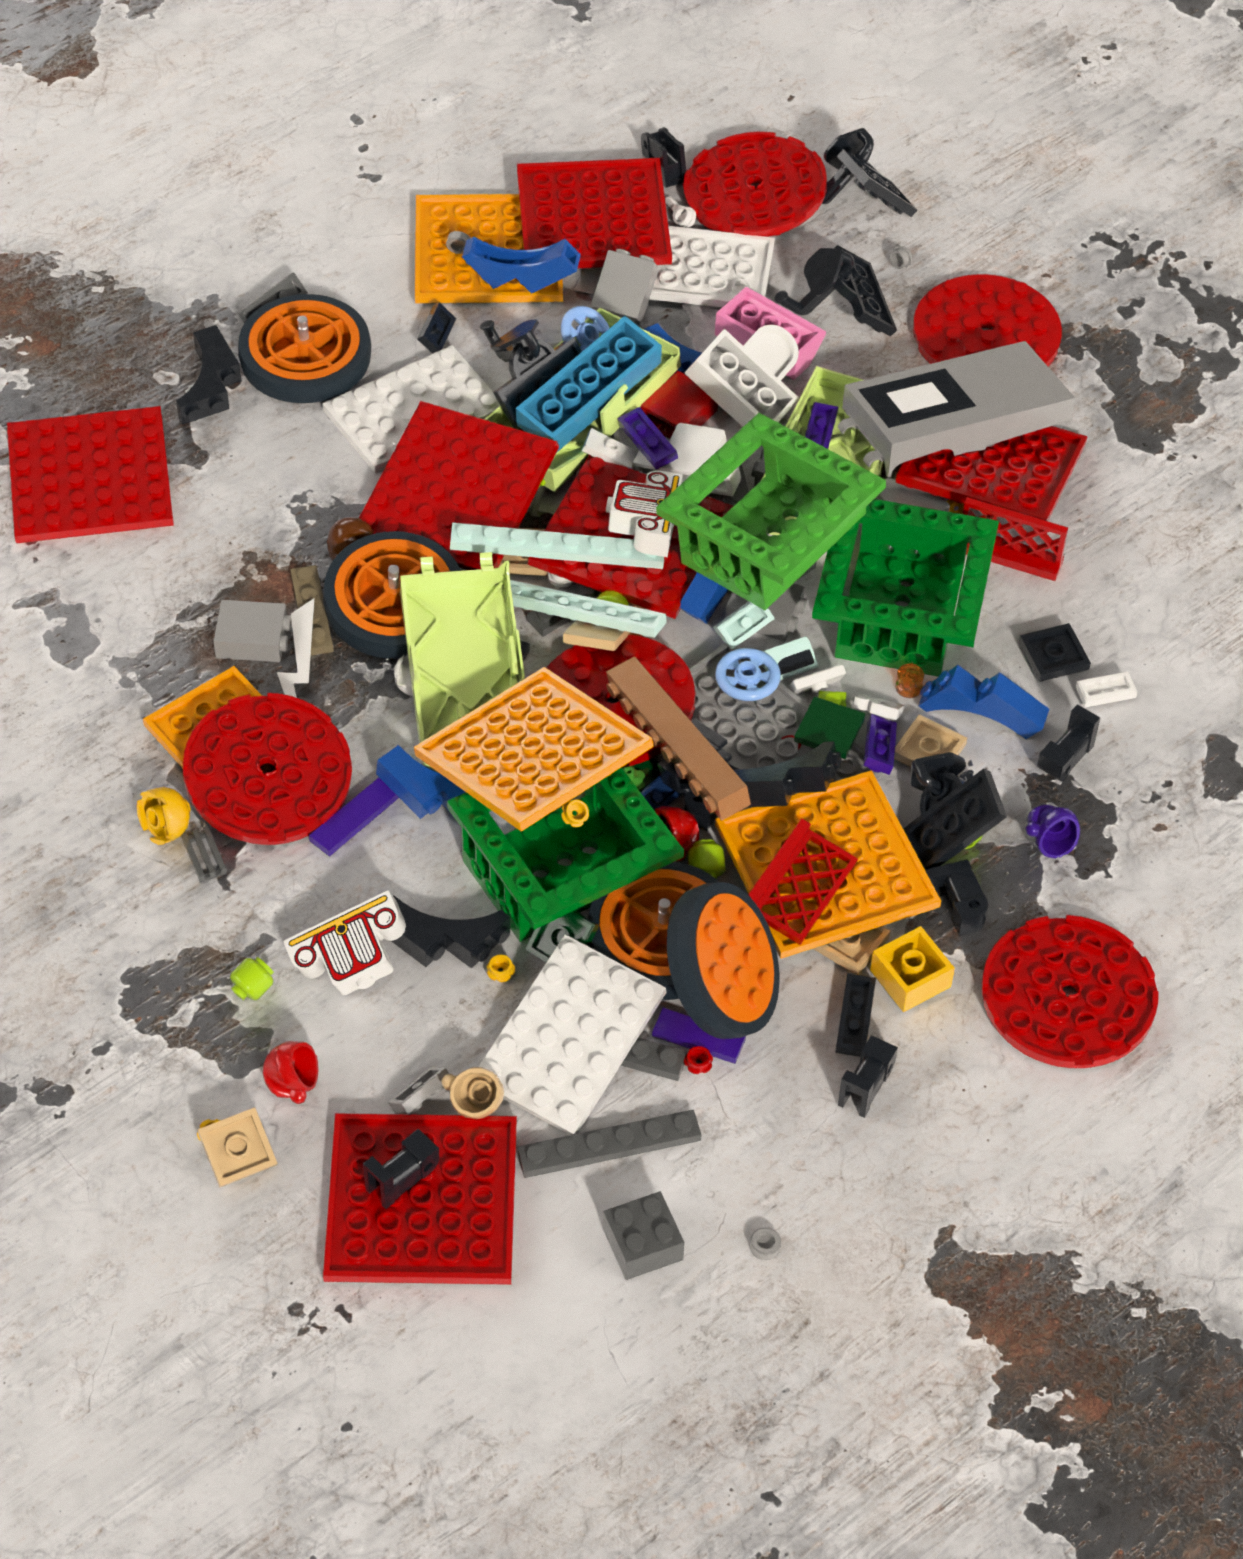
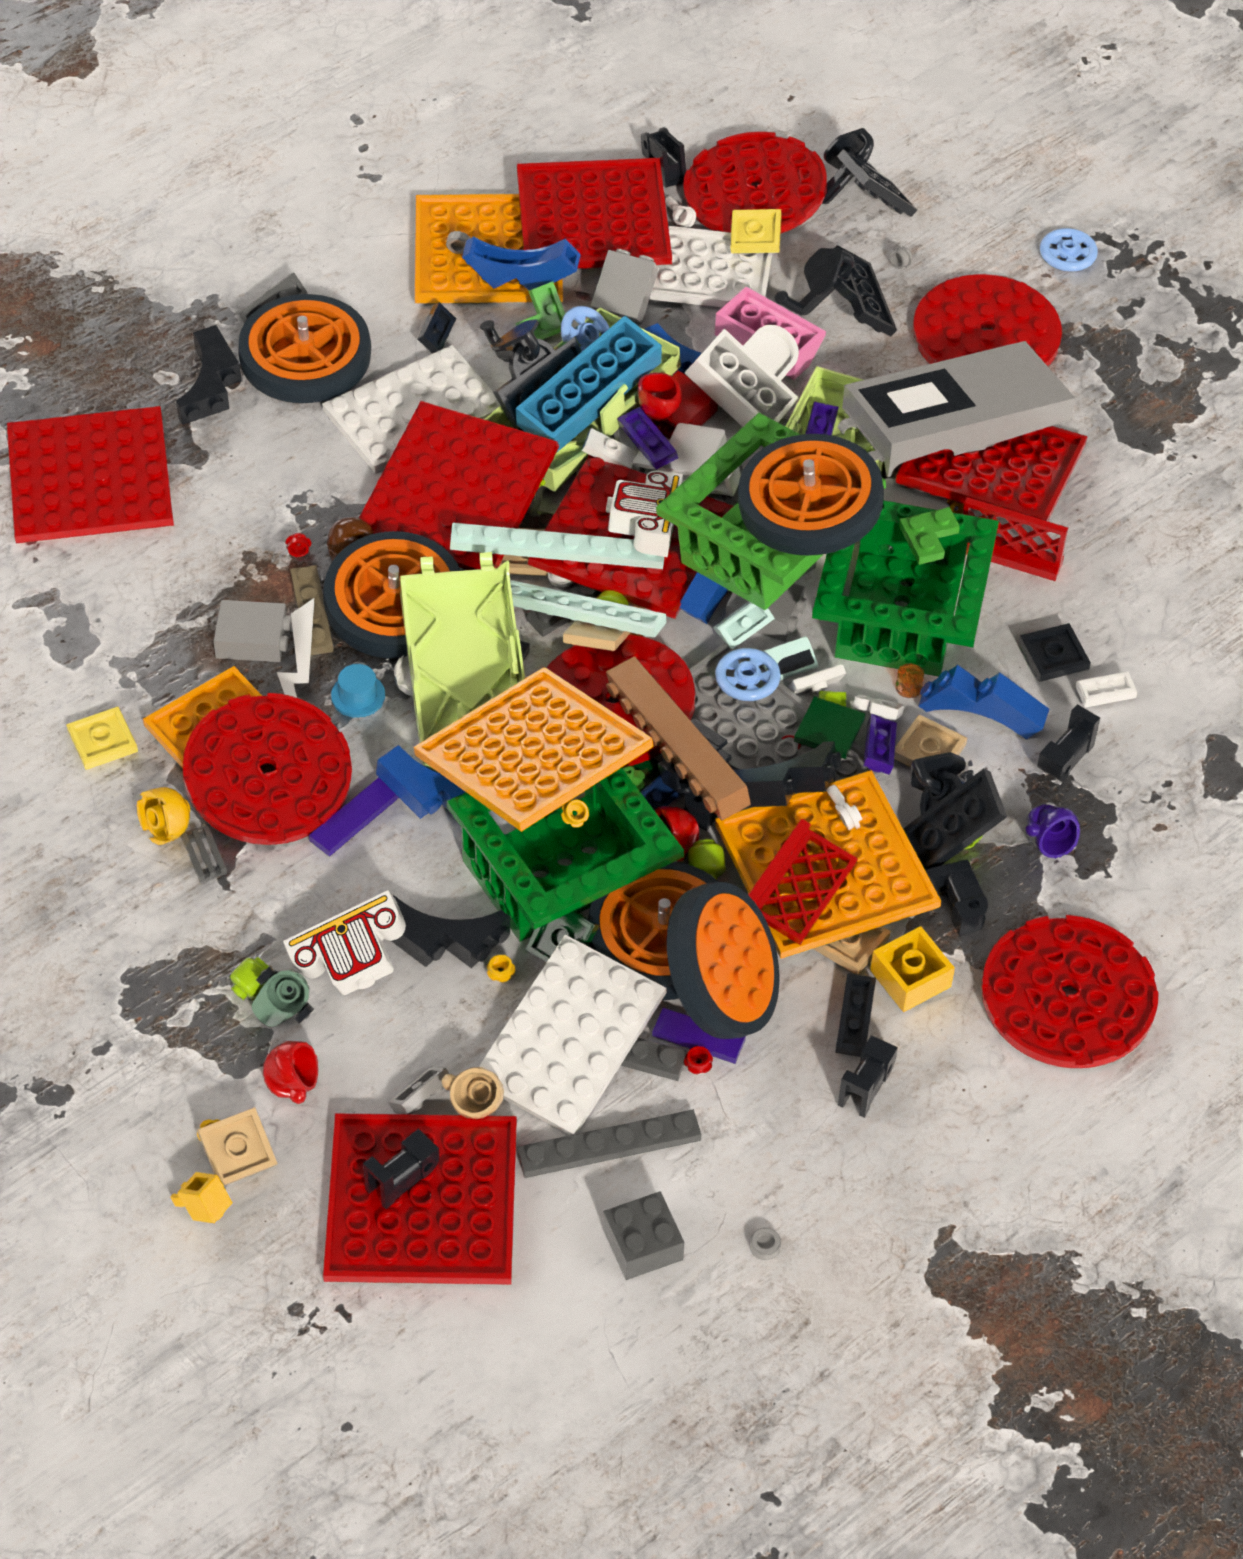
none -> light yellow tile [66,707,138,770]
none -> yellow brick [170,1172,233,1223]
none -> sand green cap [252,965,314,1027]
none -> red plate [285,533,311,557]
none -> dark azure piece [331,664,385,718]
none -> bright green plate [516,281,565,339]
none -> red piece [637,373,682,421]
none -> light yellow tile [730,209,781,253]
none -> wheel [738,434,884,556]
none -> white plate [827,785,862,830]
none -> bright green plate [899,507,960,565]
none -> light blue plate [1040,228,1098,272]

